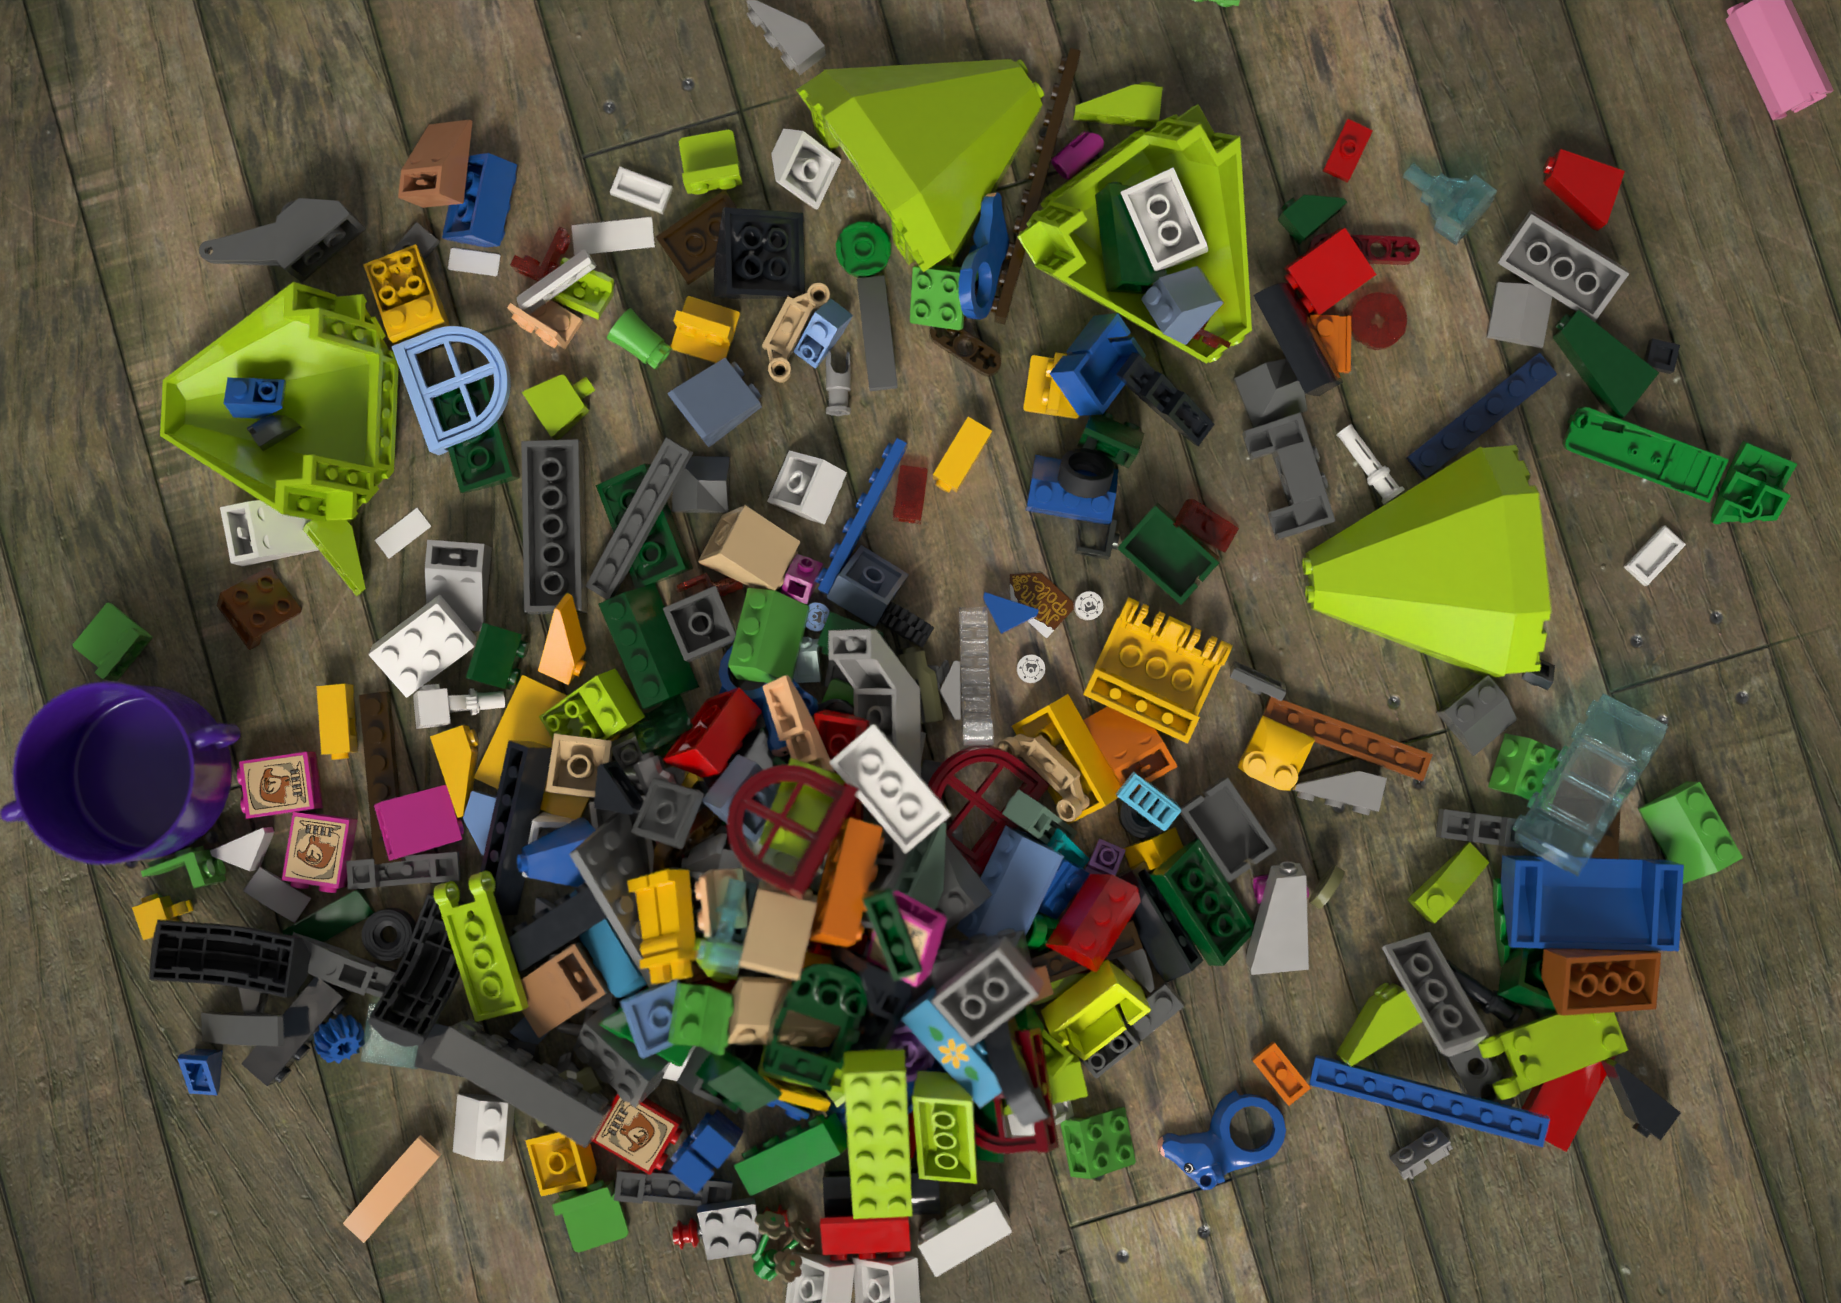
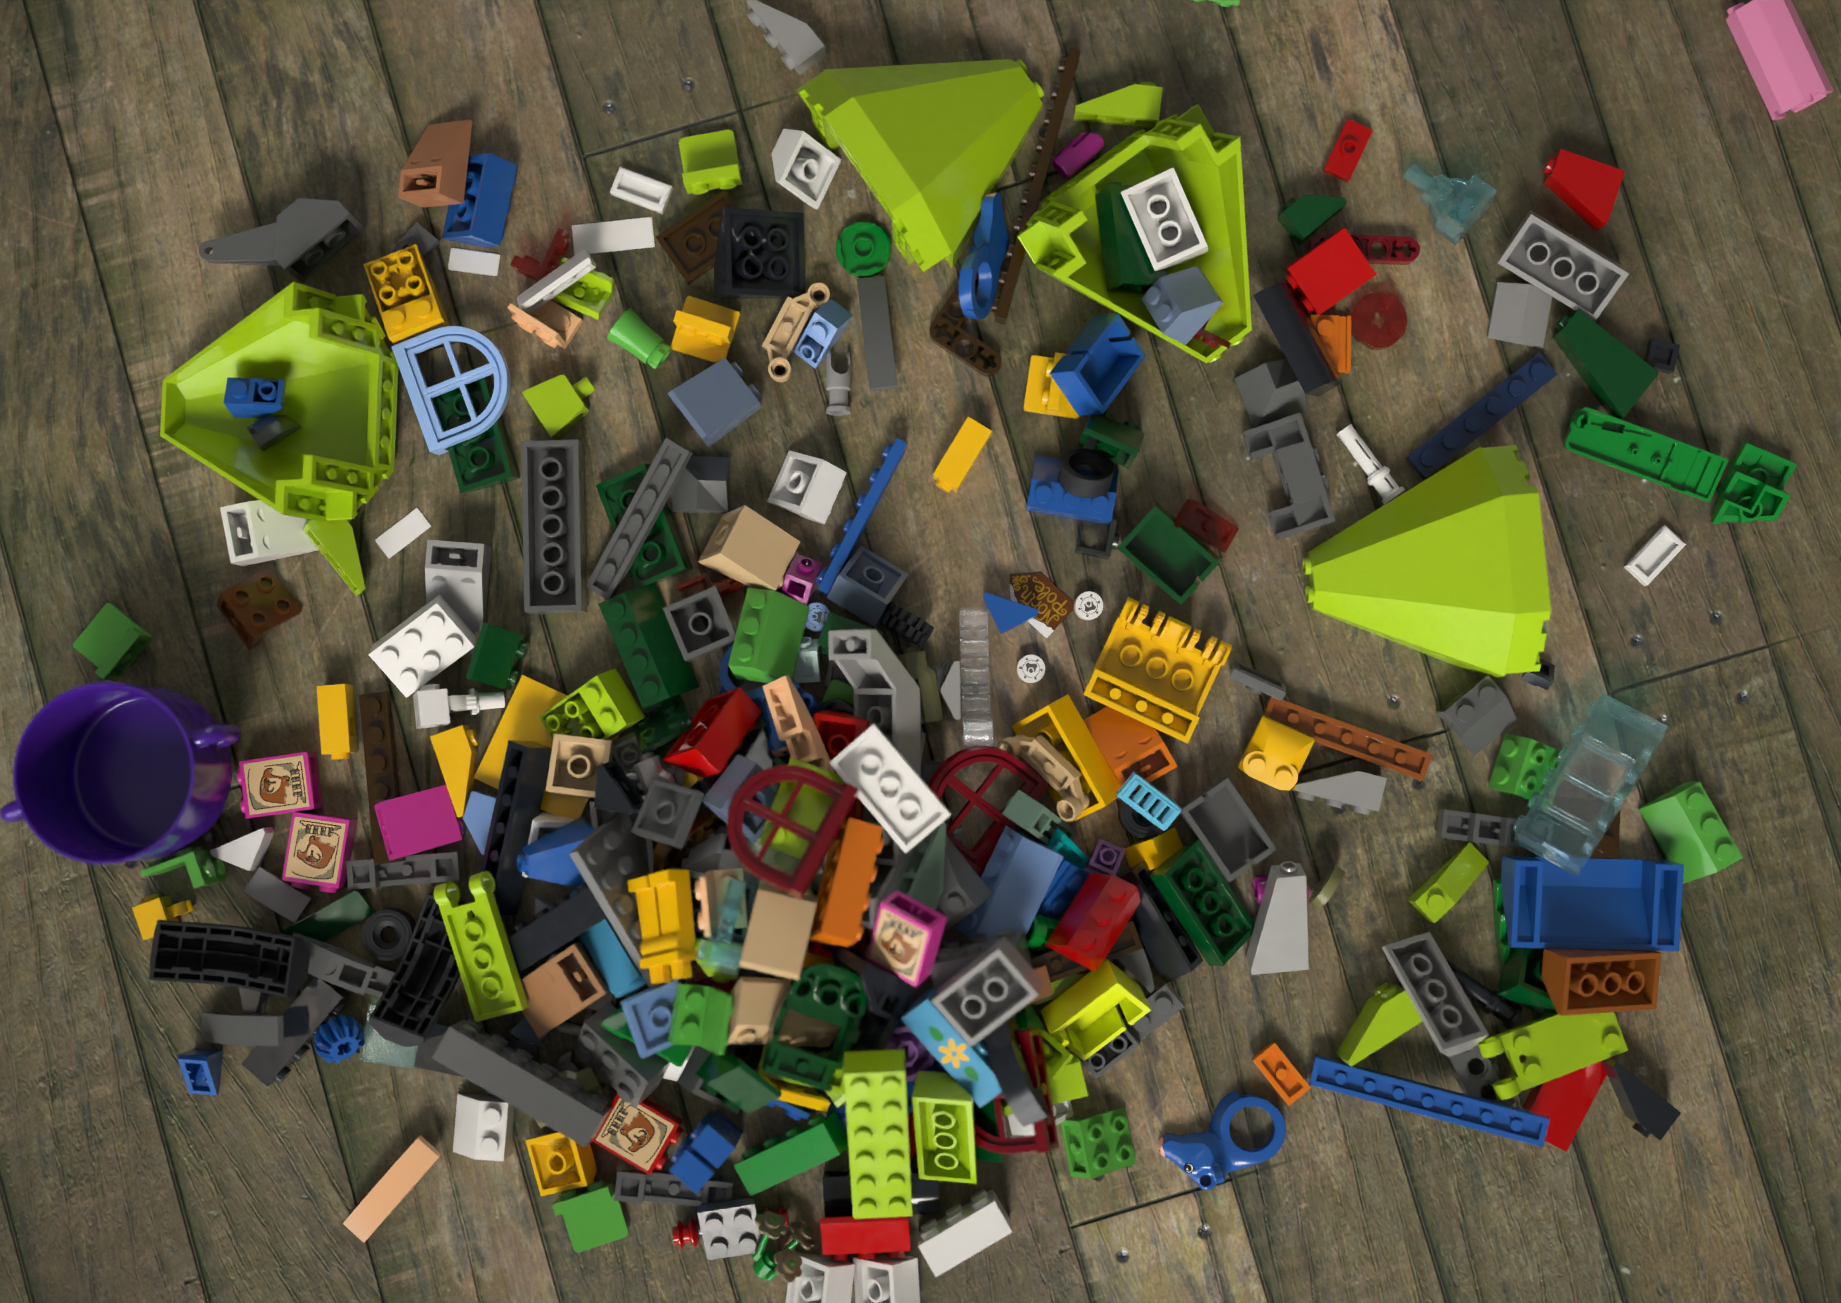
light orange slope [538,593,587,685] -> none
dark green slope [862,888,923,981] -> none
clear red bracket [893,465,928,525] -> none
bright green bracket [910,264,978,330] -> none
black slope [1116,352,1215,447] -> none
light grey hinge [1389,1127,1453,1180] -> none

